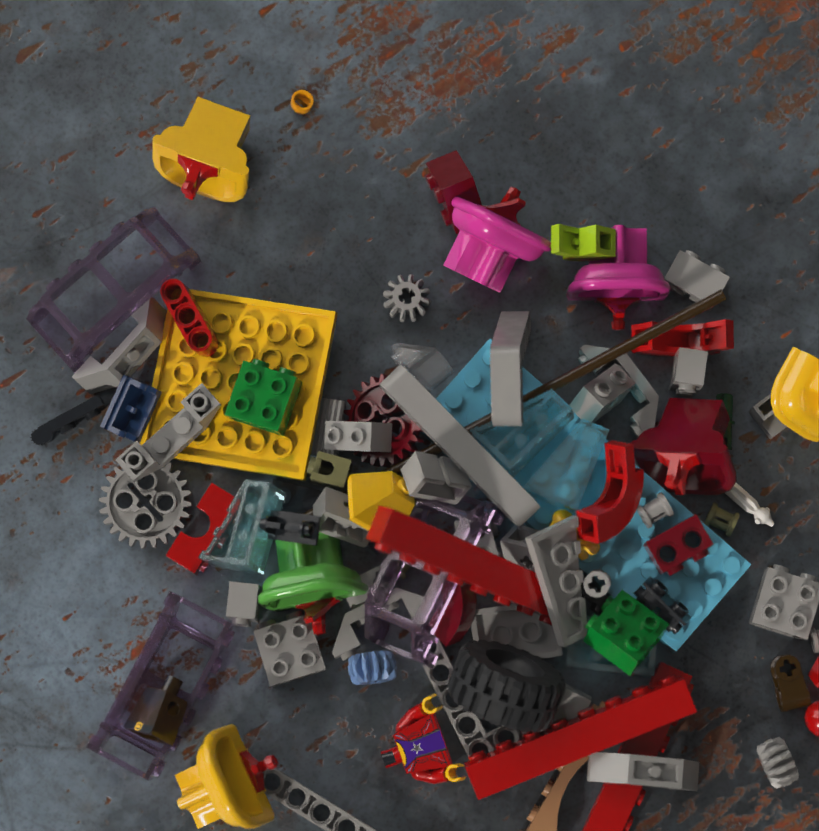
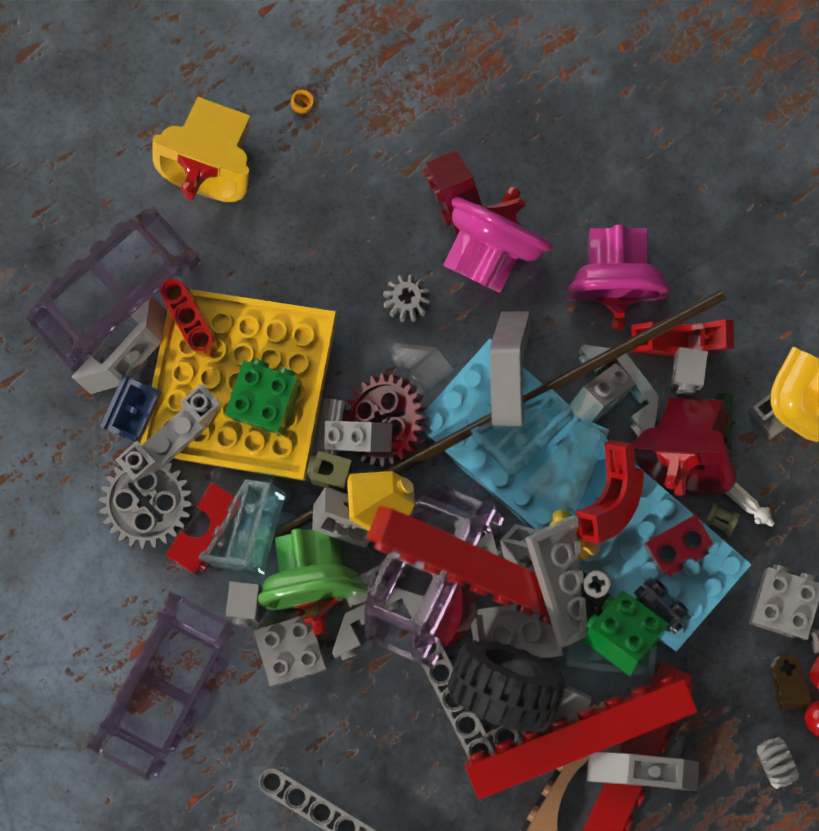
black hinge [30,395,105,446] -> none
dark brown torso [124,675,188,746] -> none
yellow piece [175,724,278,829] -> none
black hinge [259,510,321,546] -> none
medium blue gear [348,650,397,685] -> none
light grey beam [379,365,540,528] -> none
torso [381,694,466,784] -> none
light grey piece [400,451,472,505] -> none
lime brick [551,224,616,262] -> none
light grey bush [637,492,674,529] -> none
light grey piece [664,250,730,311] -> none

